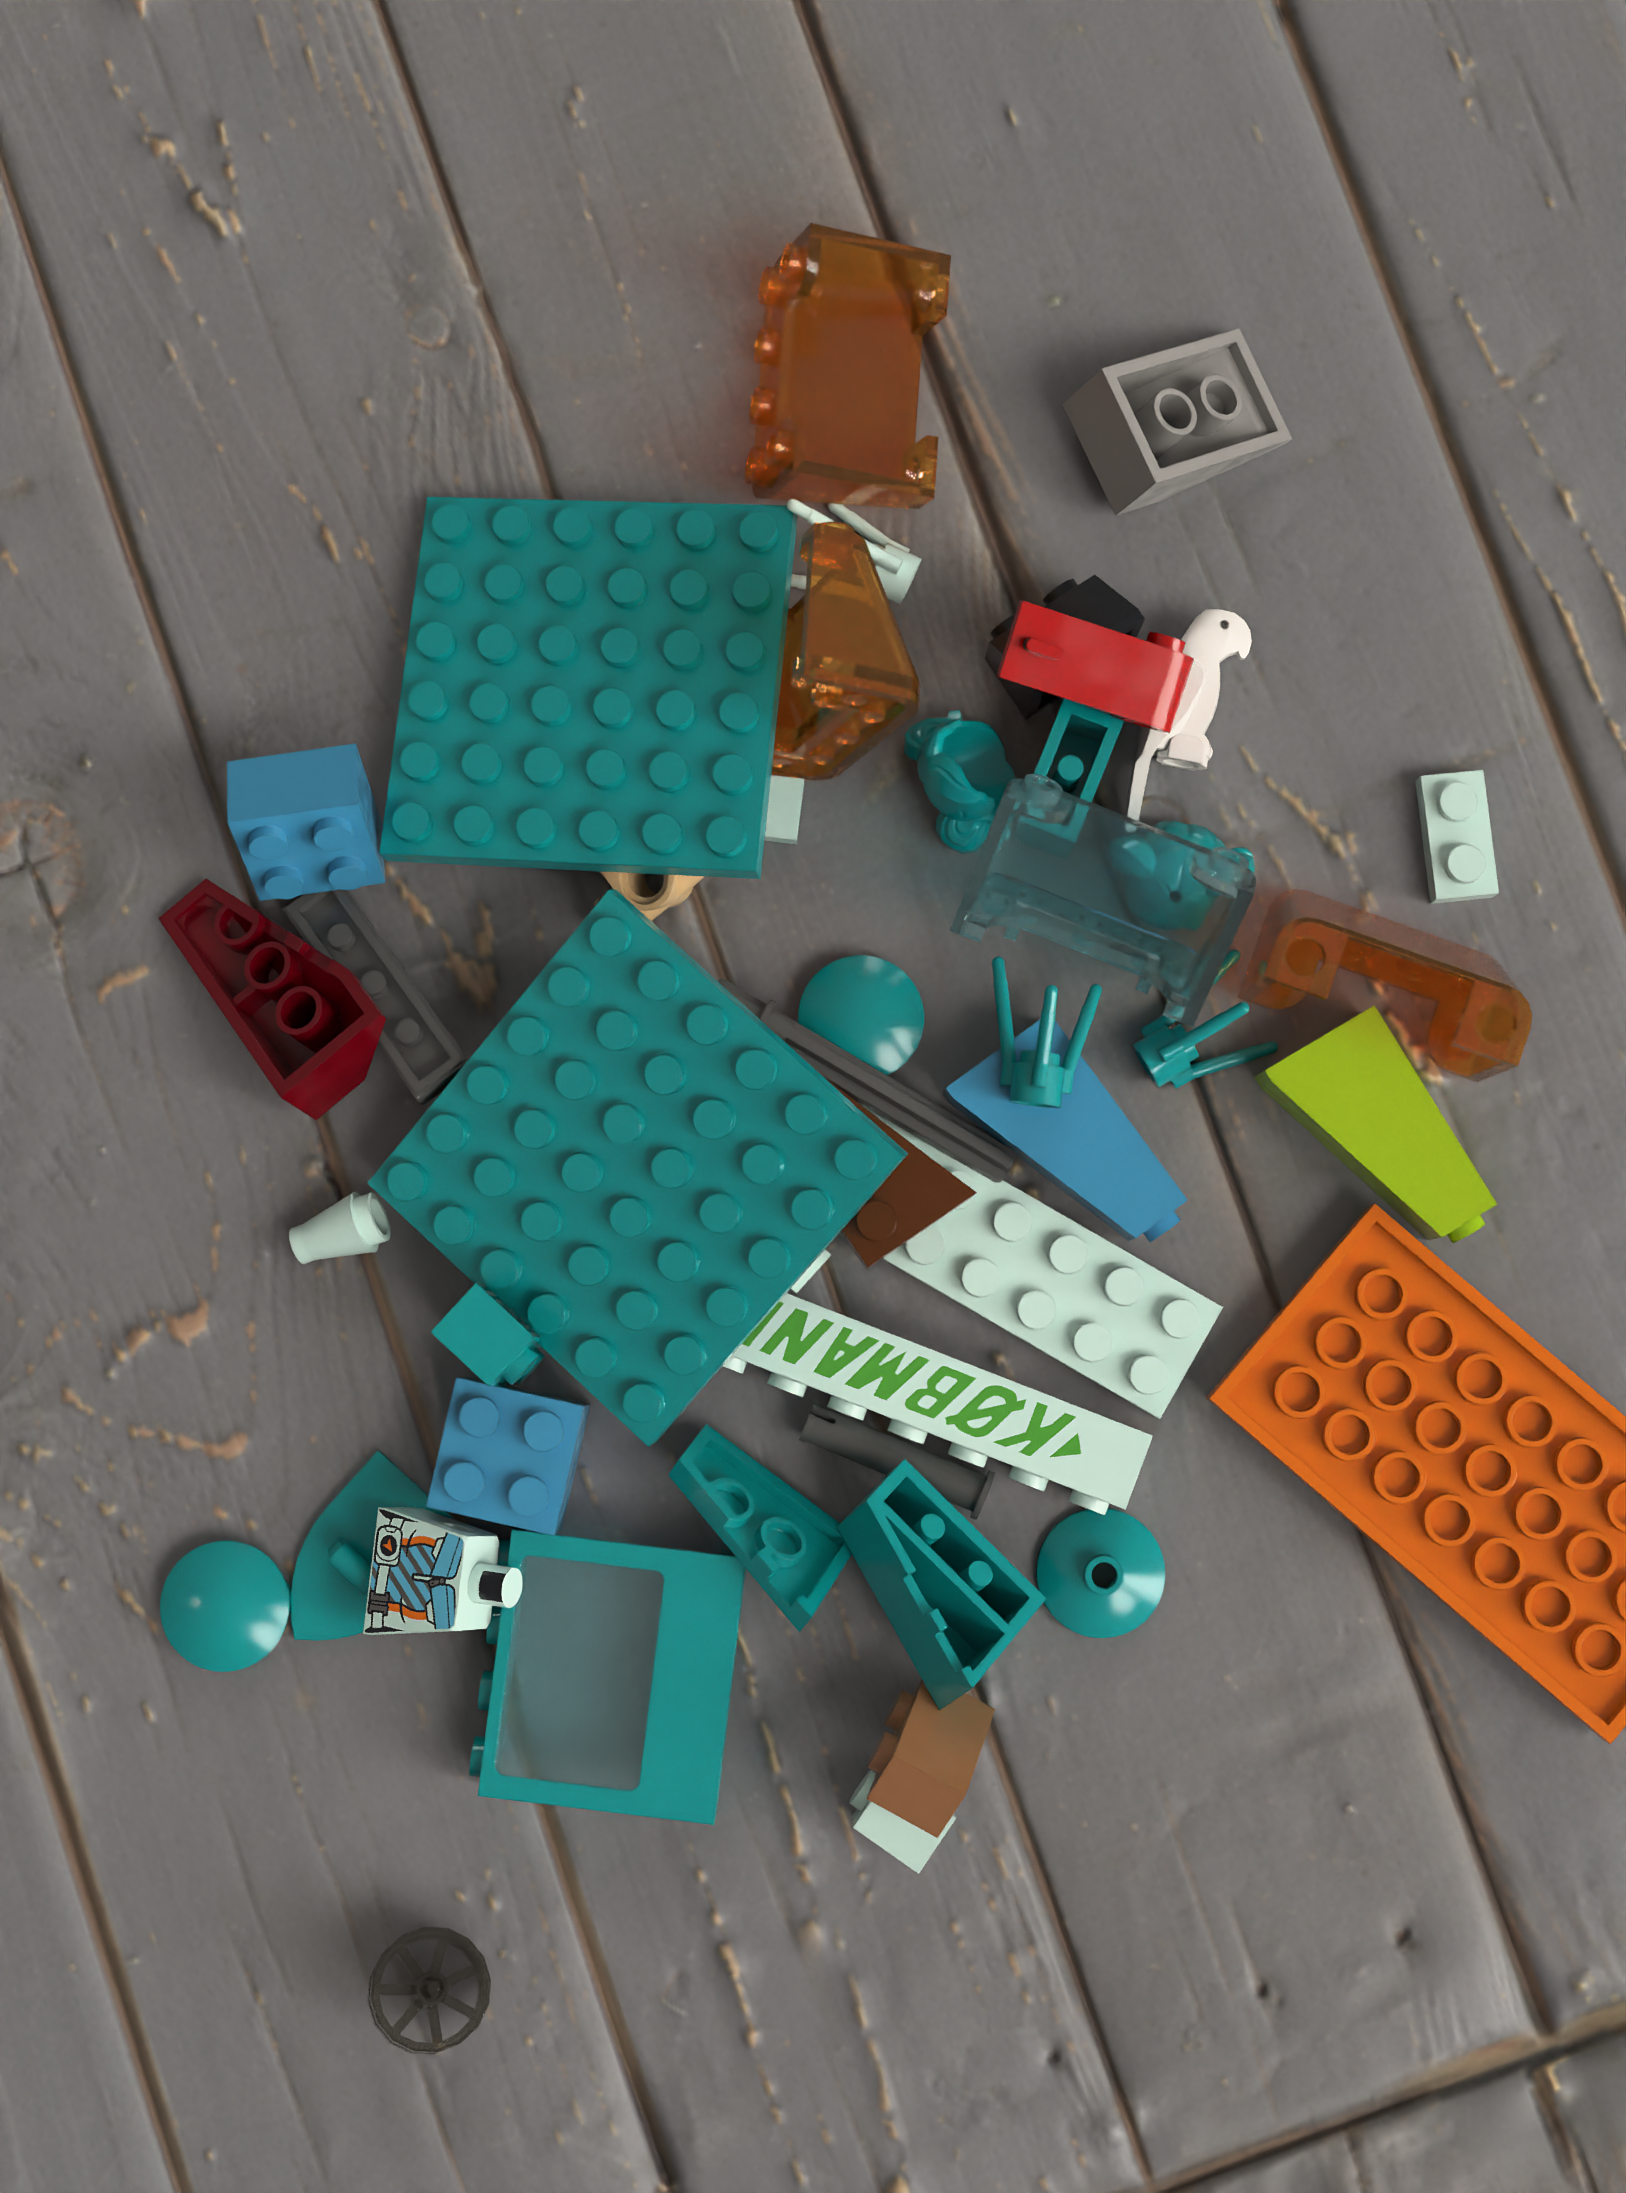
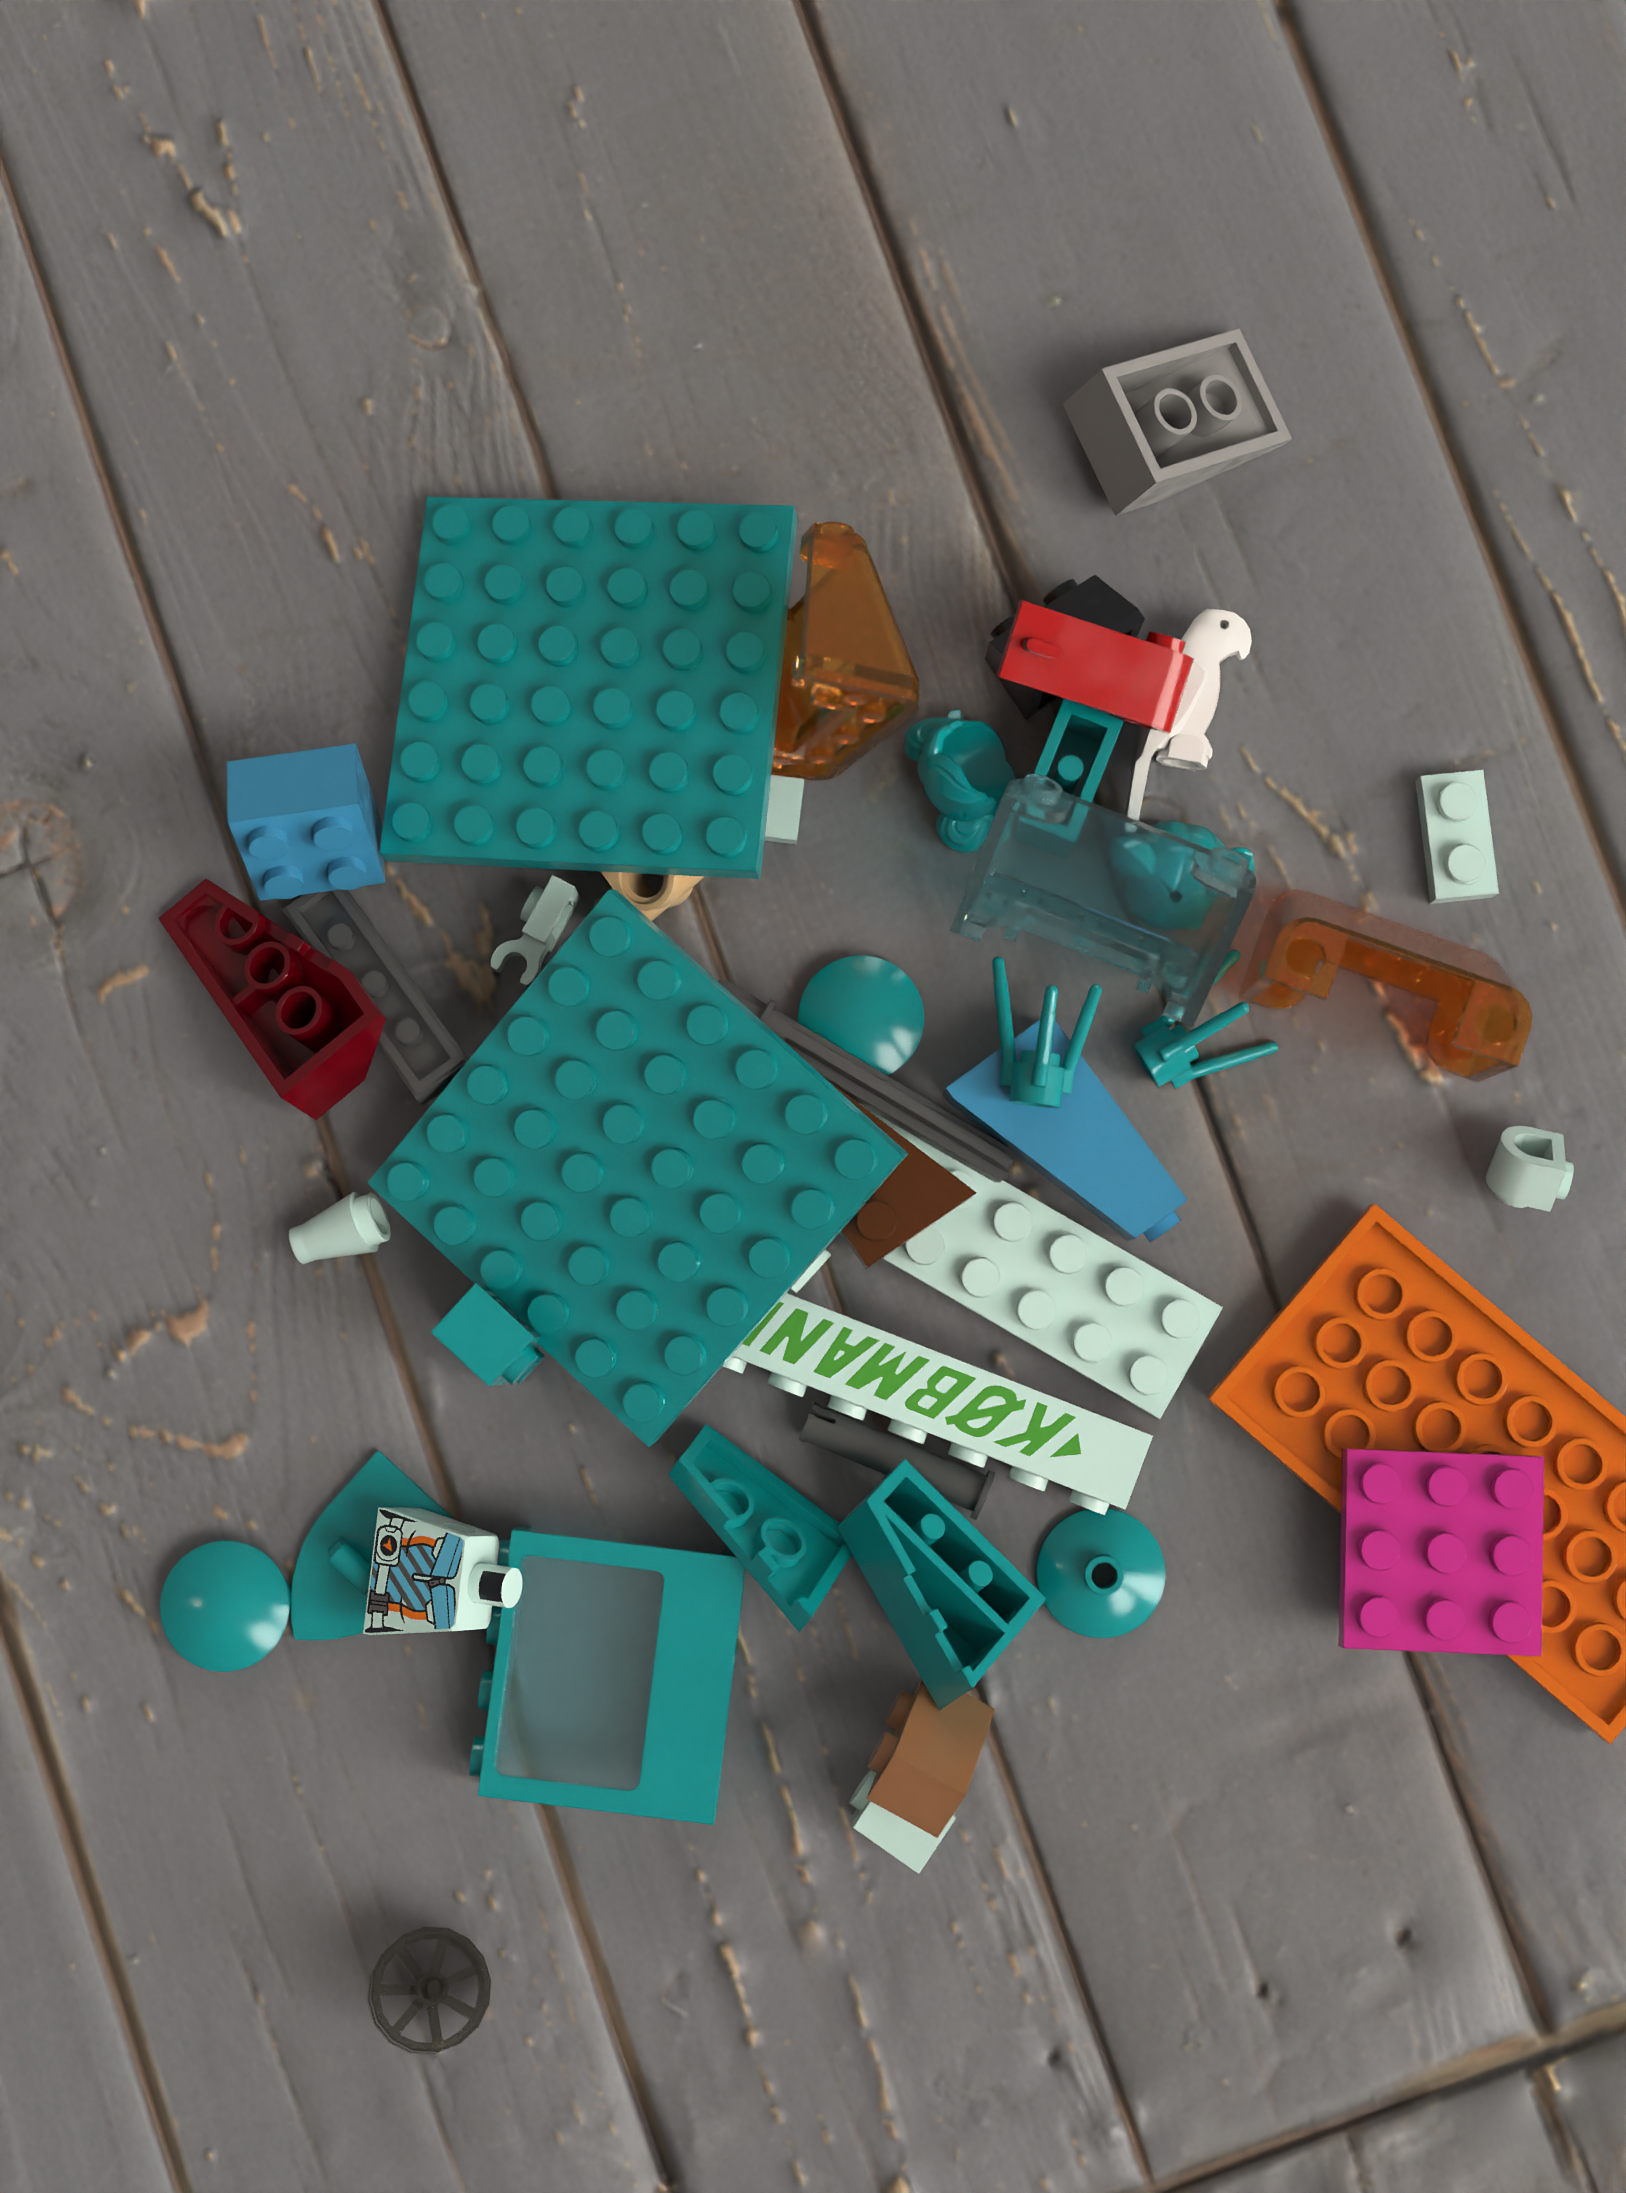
dark azure brick [426,1377,591,1536] -> none
clear orange windscreen [745,223,951,510] -> none
light aqua plant [787,499,922,610] -> none
lime slope [1254,1005,1497,1243] -> none
none -> light aqua plate [490,875,581,988]
none -> dark pink plate [1338,1448,1544,1656]
none -> light aqua plate [1486,1126,1574,1212]

